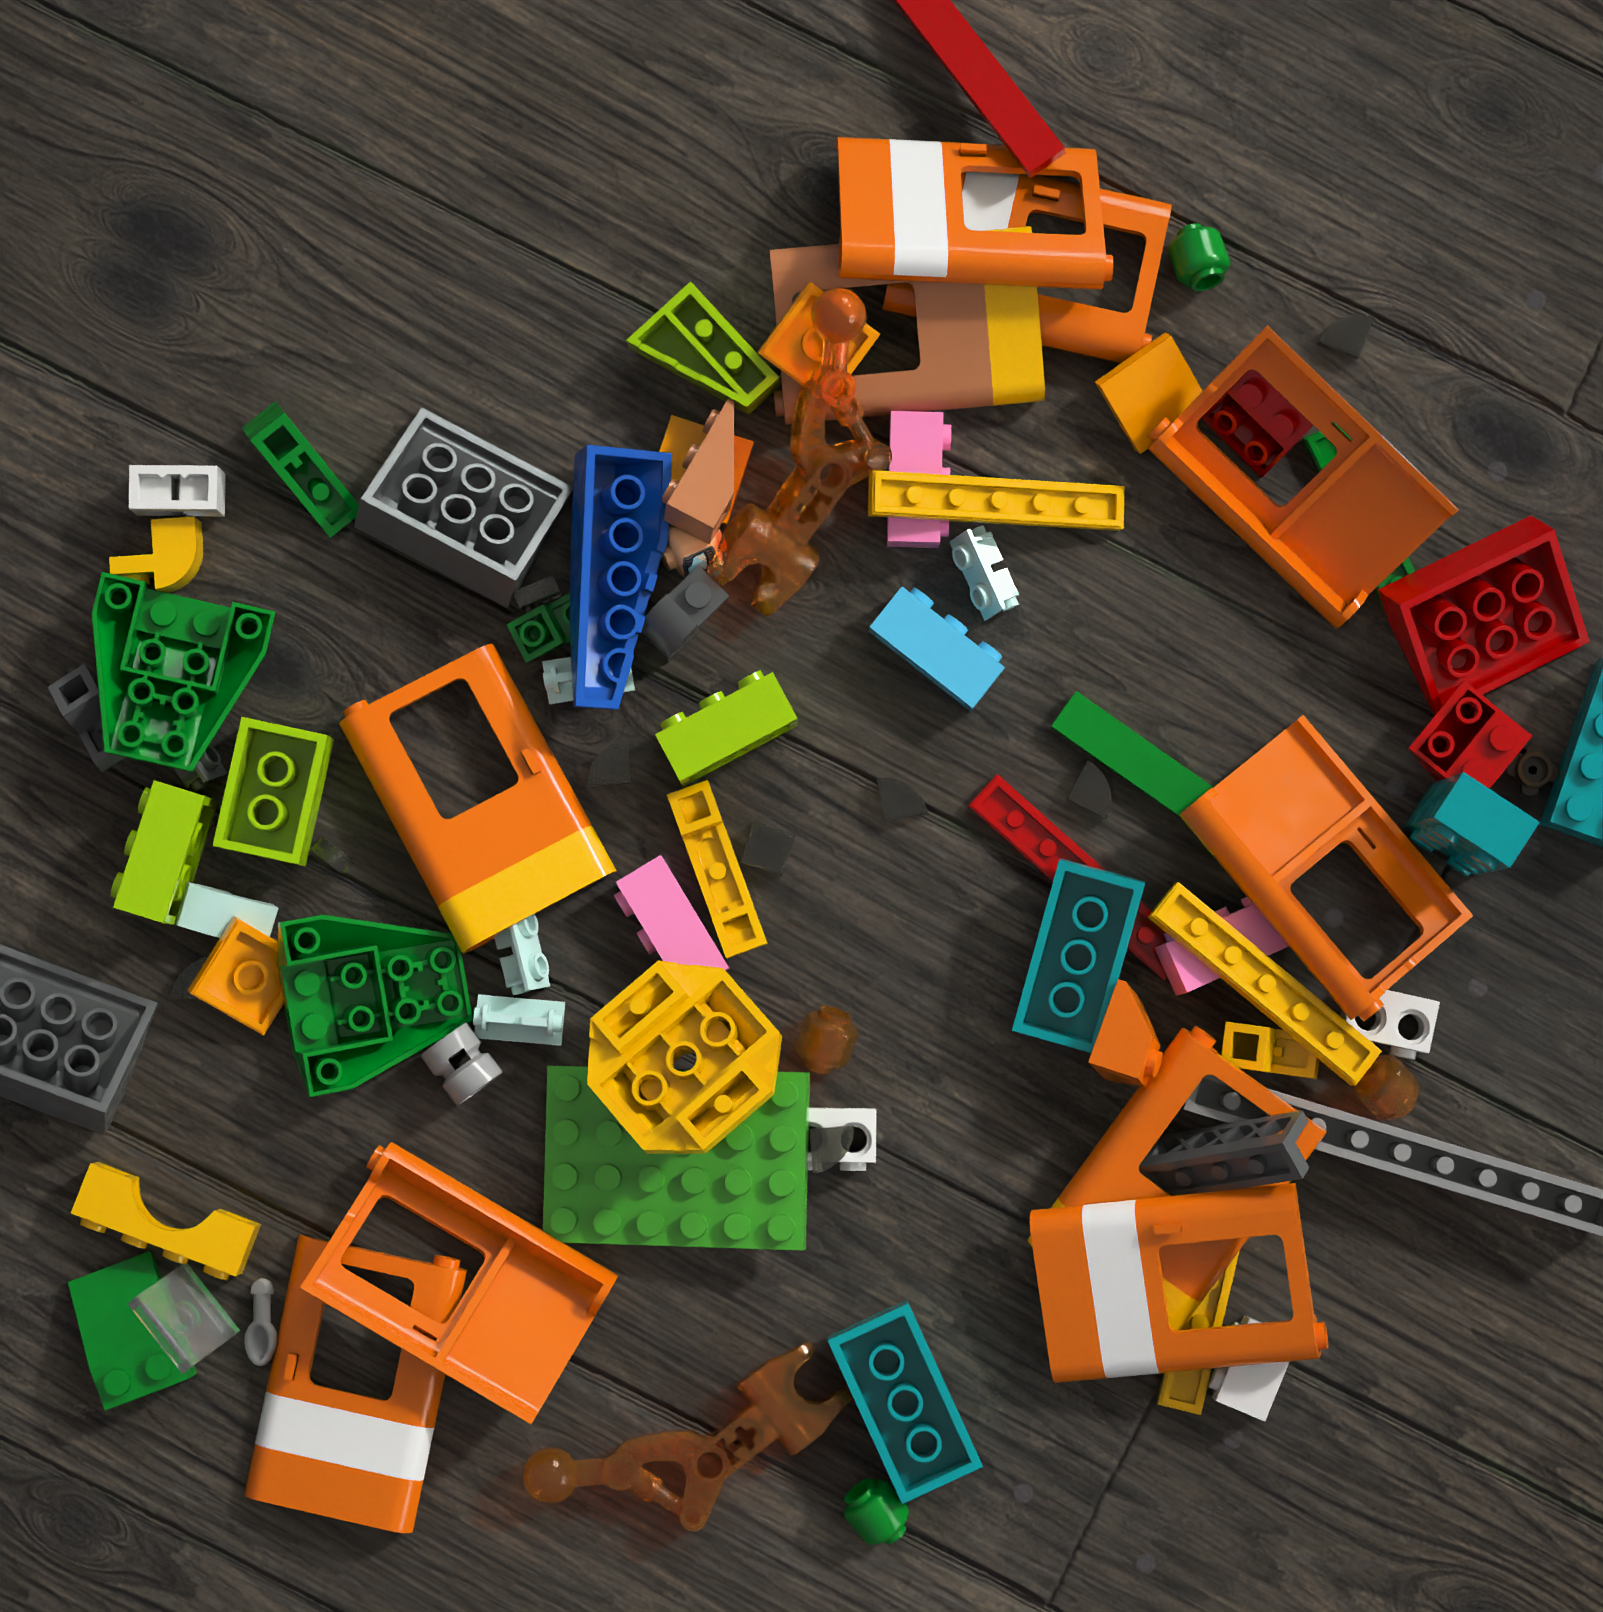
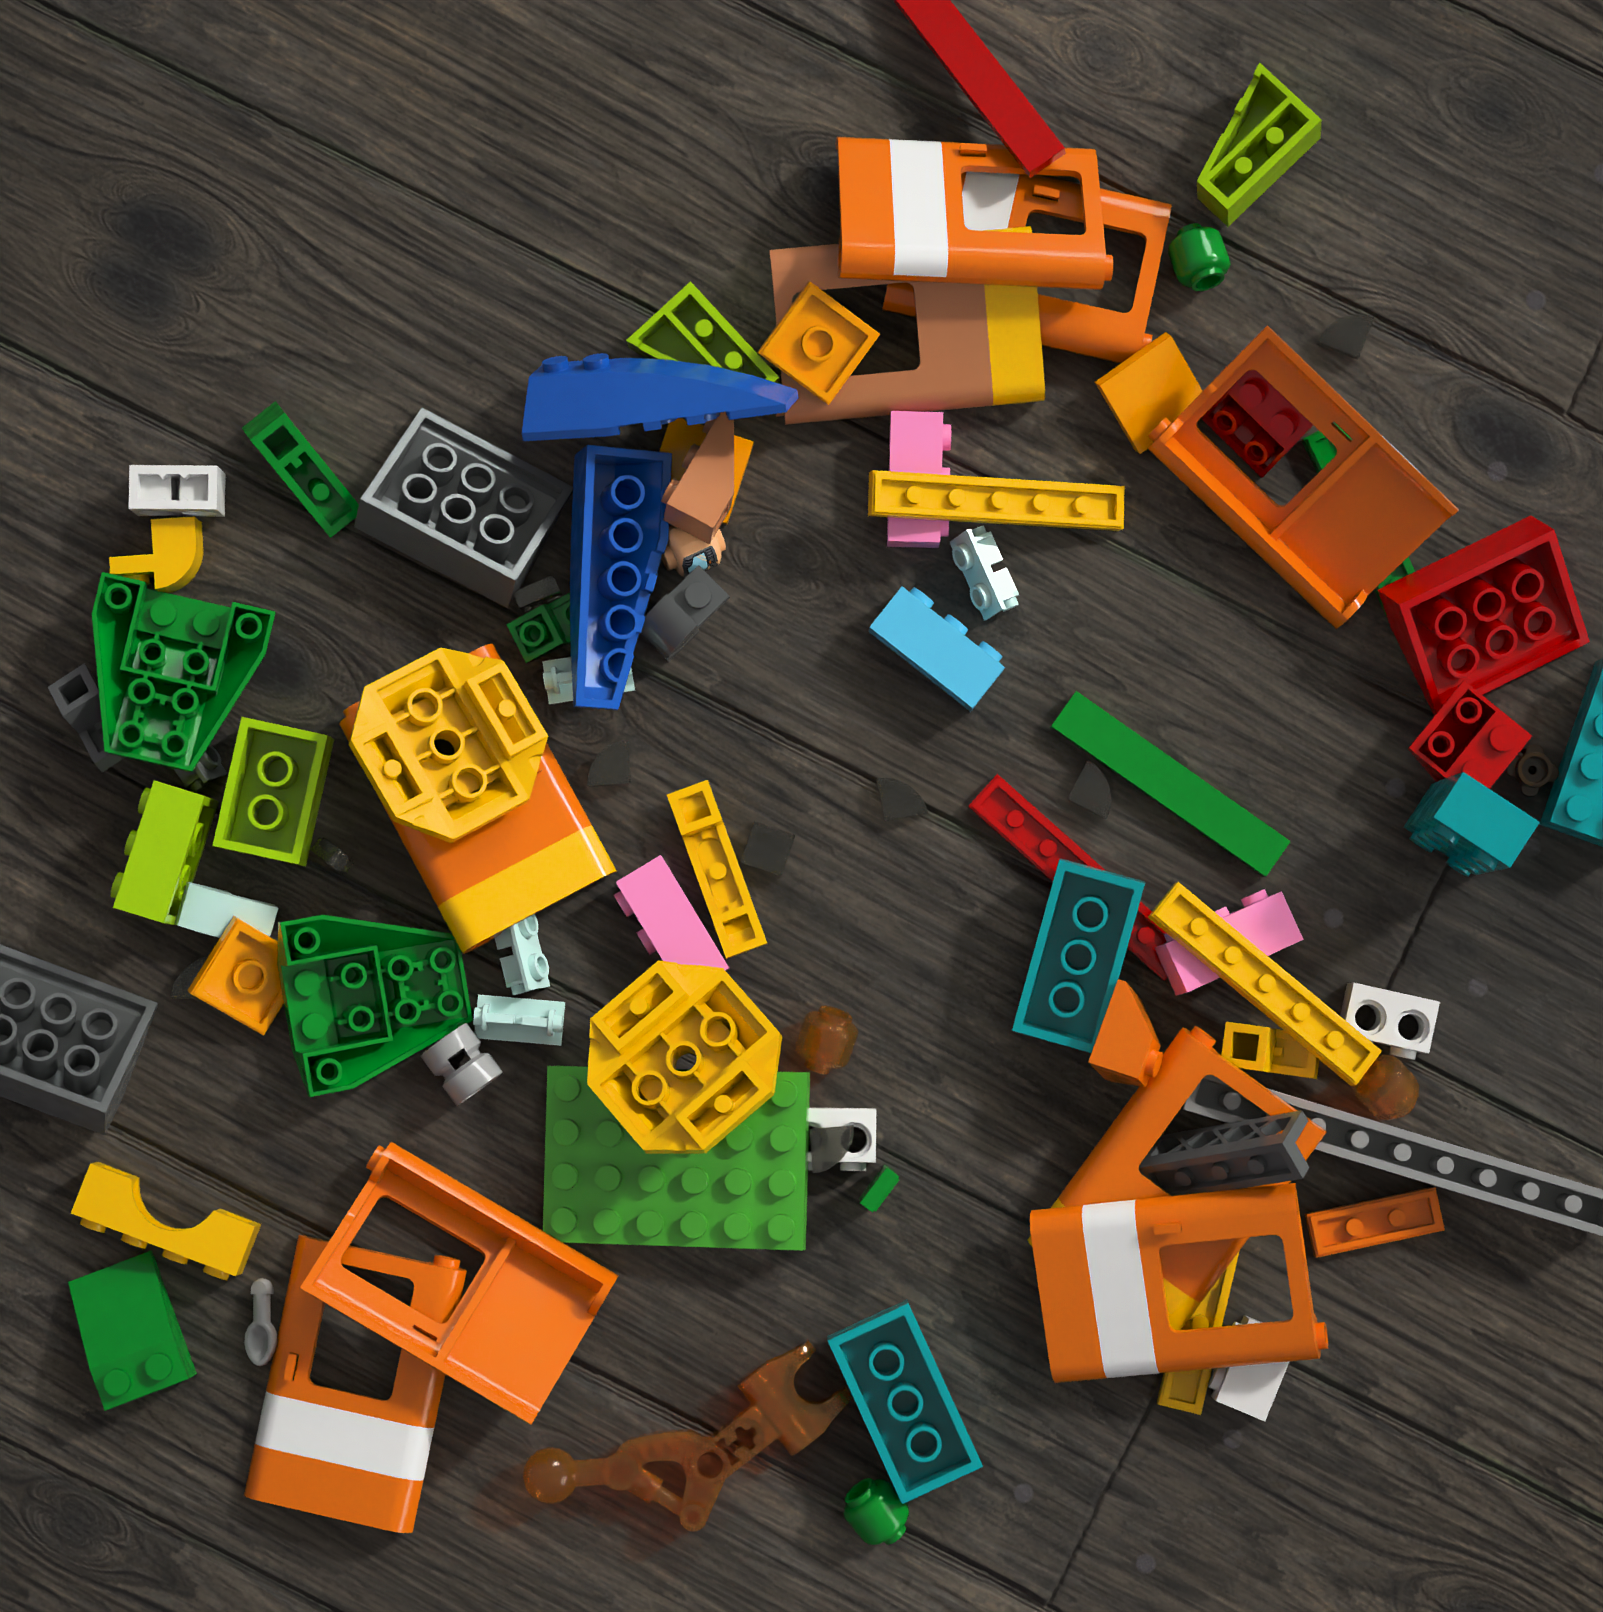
clear tile [128,1263,240,1374] -> none
lime brick [655,670,798,787] -> none
clear orange piece [707,287,892,617] -> none
orange piece [1179,715,1473,1021] -> none
none -> yellow piece [348,648,548,843]
none -> blue wedge [522,353,799,441]
none -> green tile [859,1164,899,1212]
none -> lime wedge [1197,62,1322,227]
none -> orange tile [1305,1187,1445,1258]

